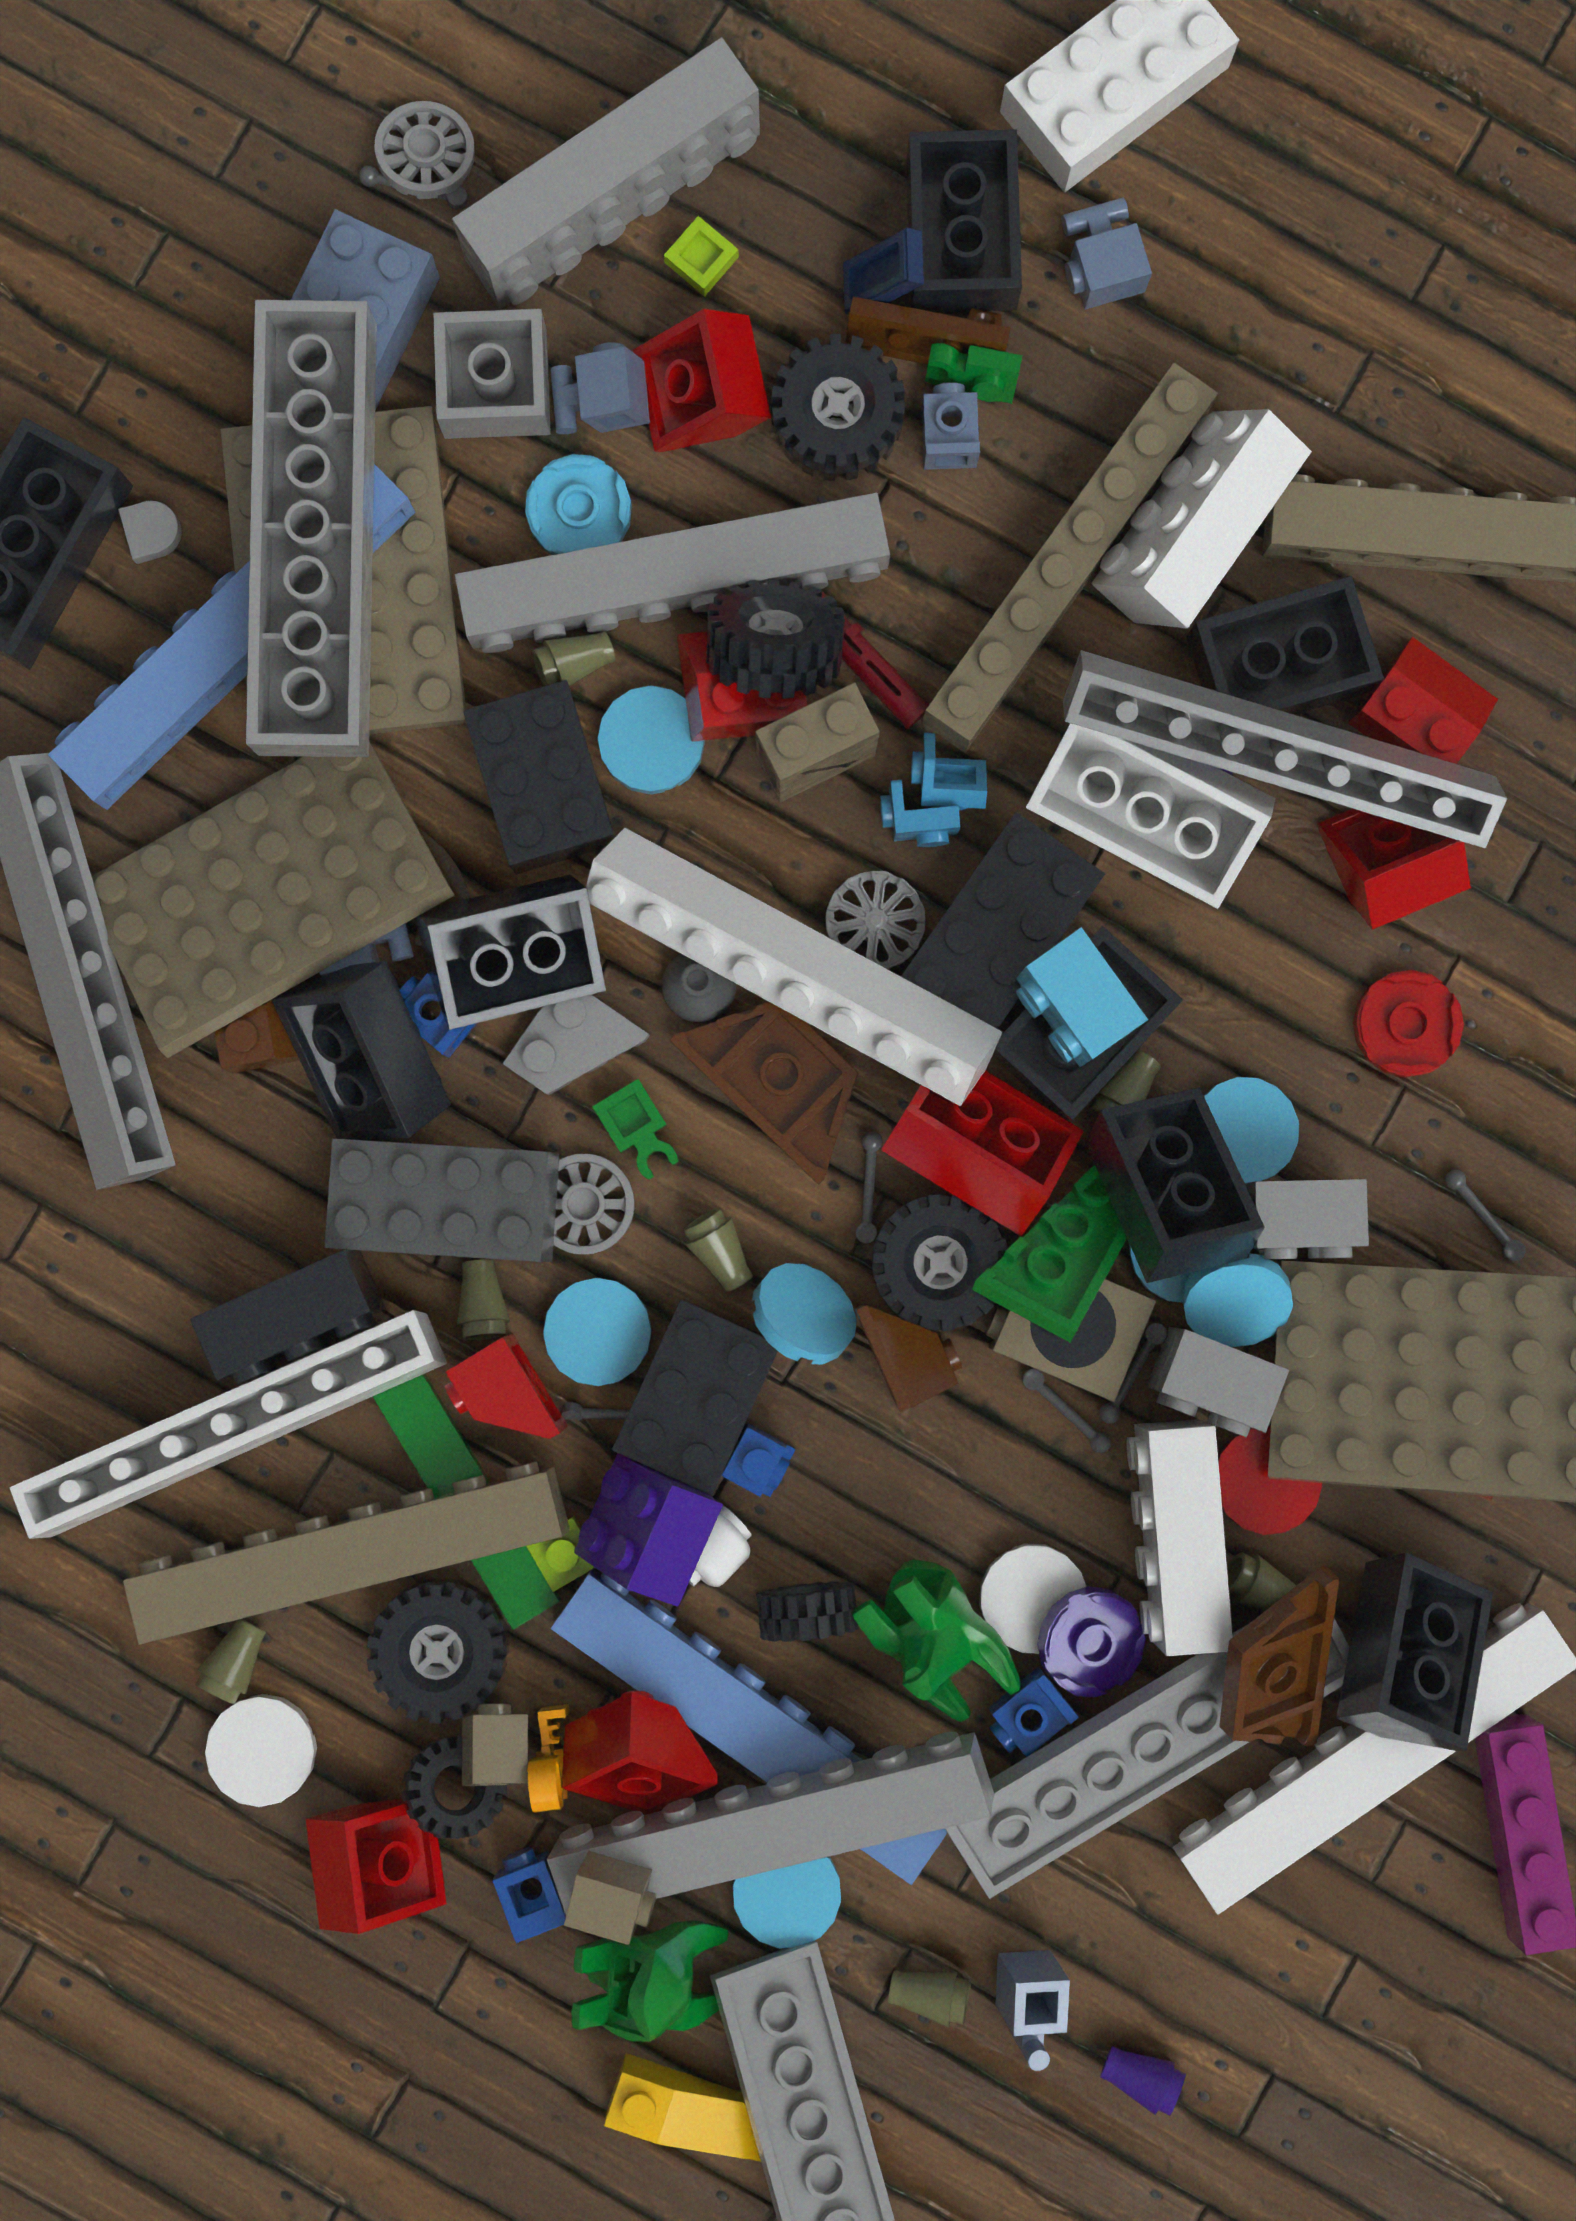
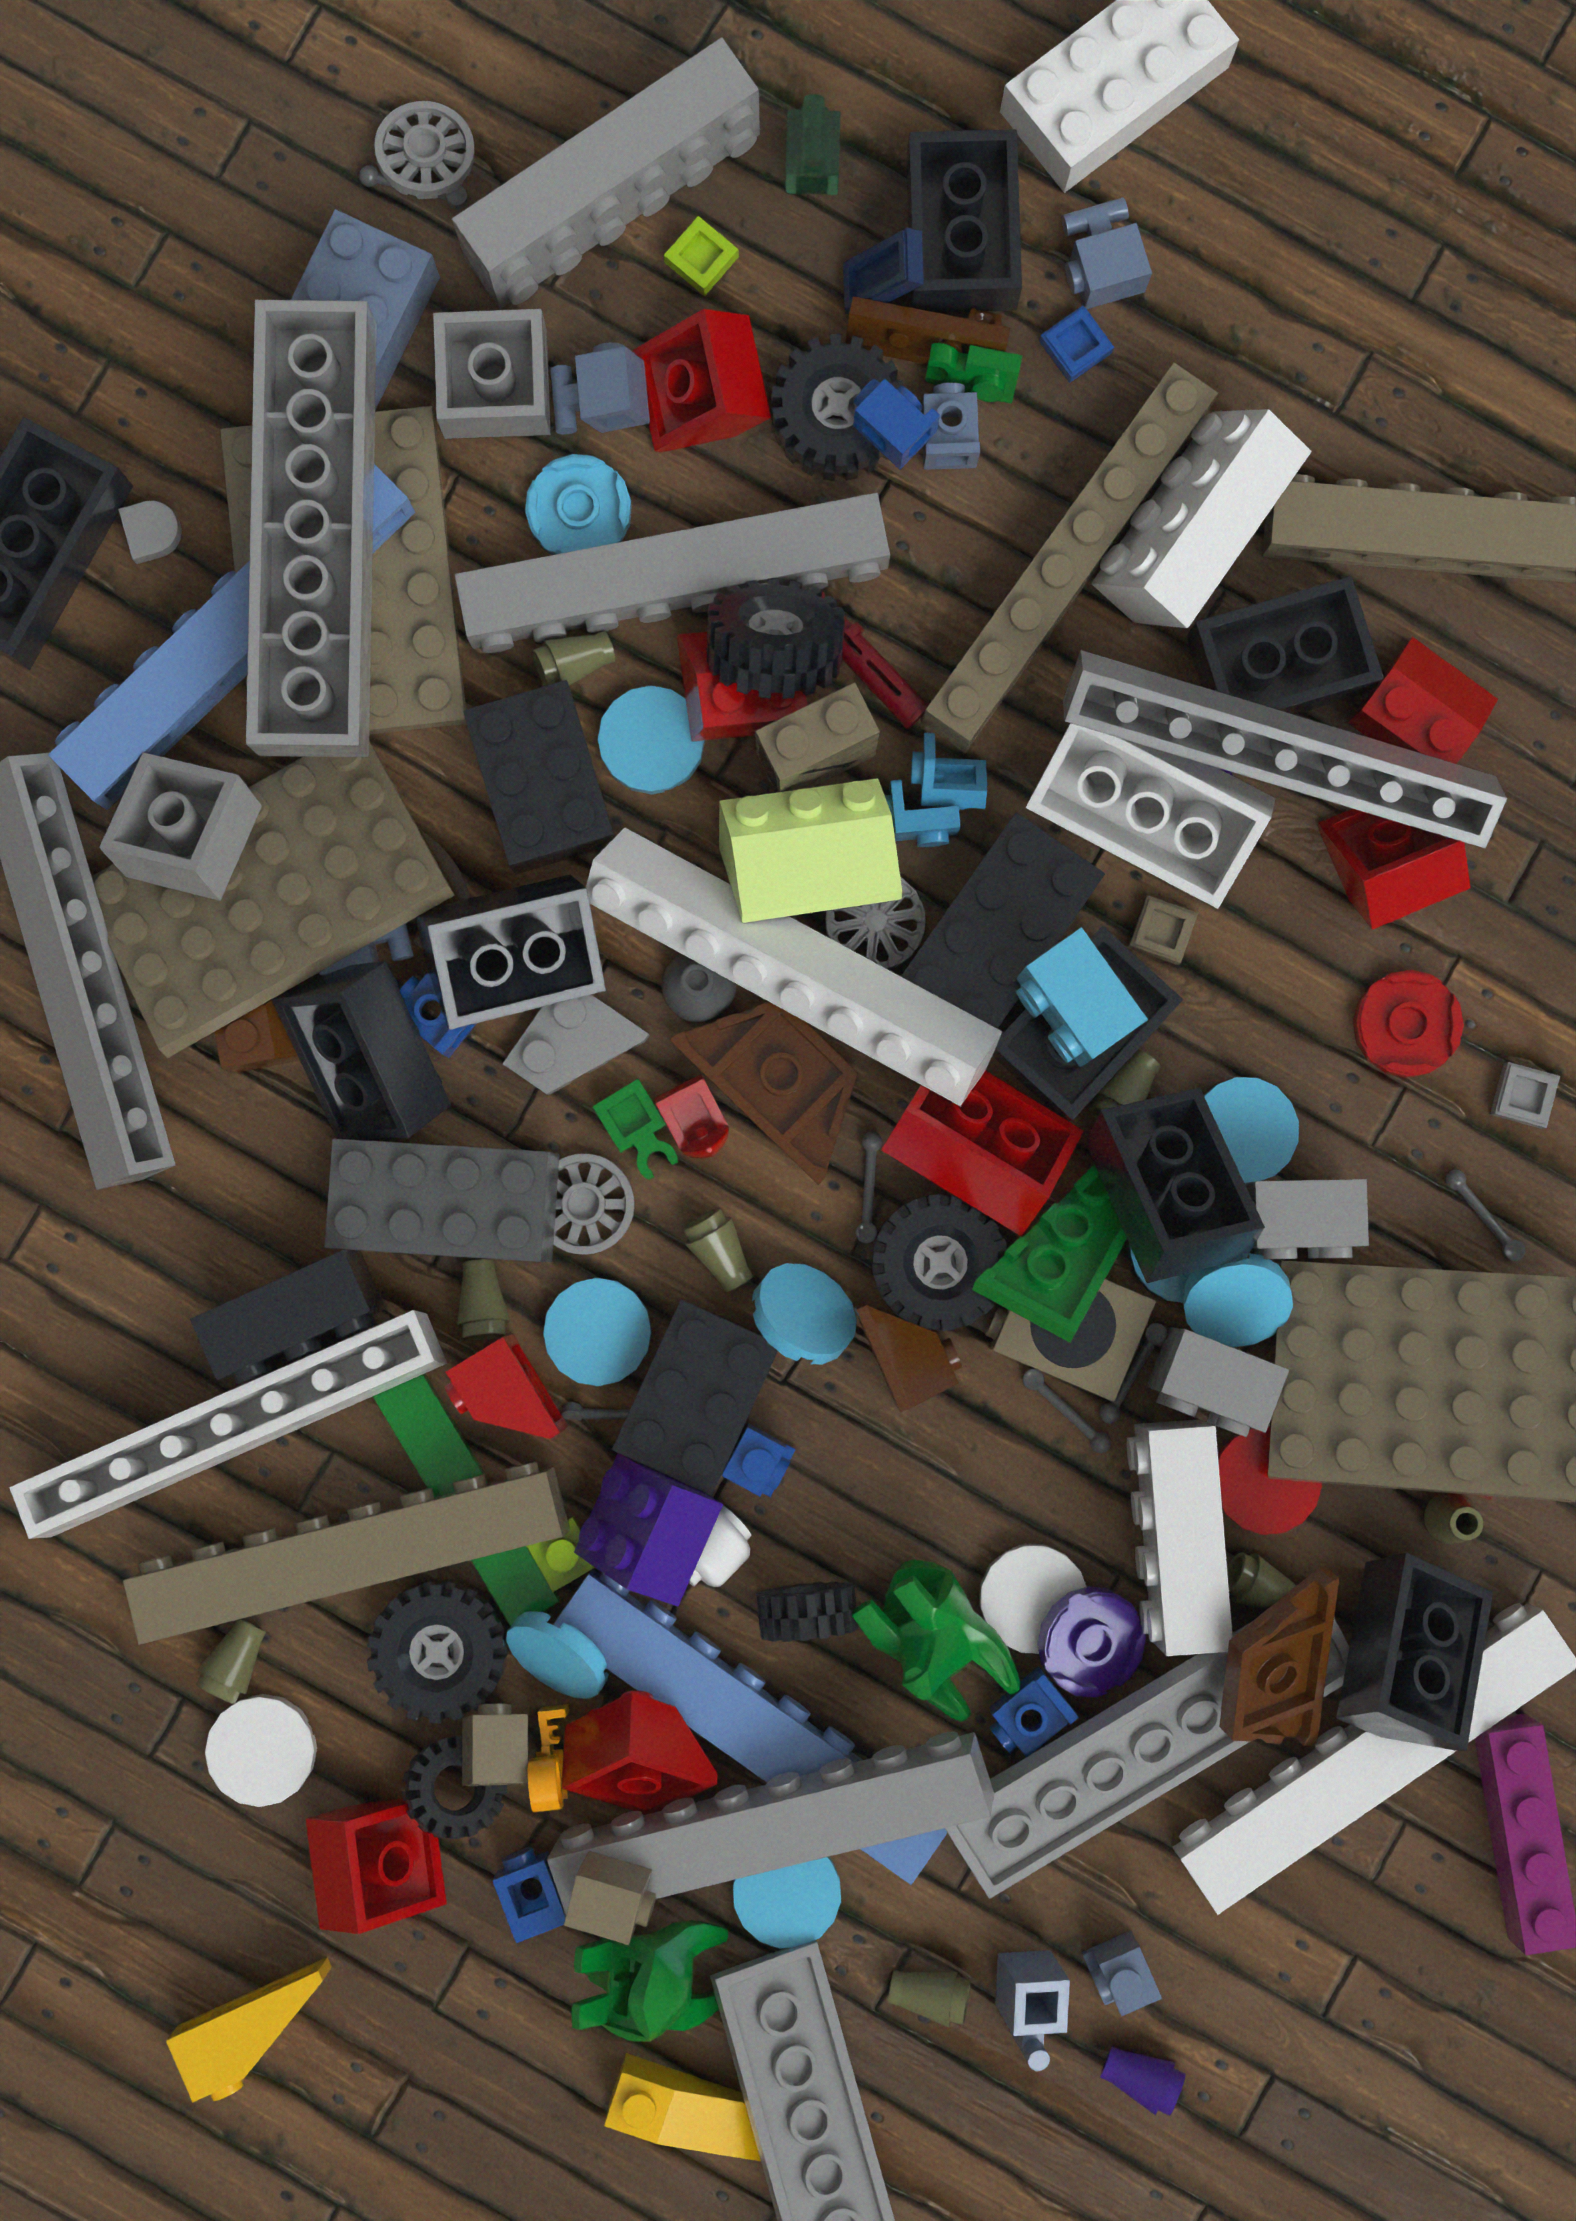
none -> light grey brick [99,752,262,901]
none -> yellow slope [166,1957,332,2103]
none -> medium azure tile [506,1611,609,1699]
none -> red plate [654,1074,729,1158]
none -> yellowish green slope [719,778,902,923]
none -> clear green brick [786,94,841,195]
none -> blue brick [853,379,940,470]
none -> blue tile [1039,305,1114,383]
none -> sand blue brick [1082,1930,1162,2017]
none -> dark tan tile [1128,895,1198,965]
none -> olive cone [1424,1492,1483,1545]
none -> light grey tile [1490,1062,1560,1129]

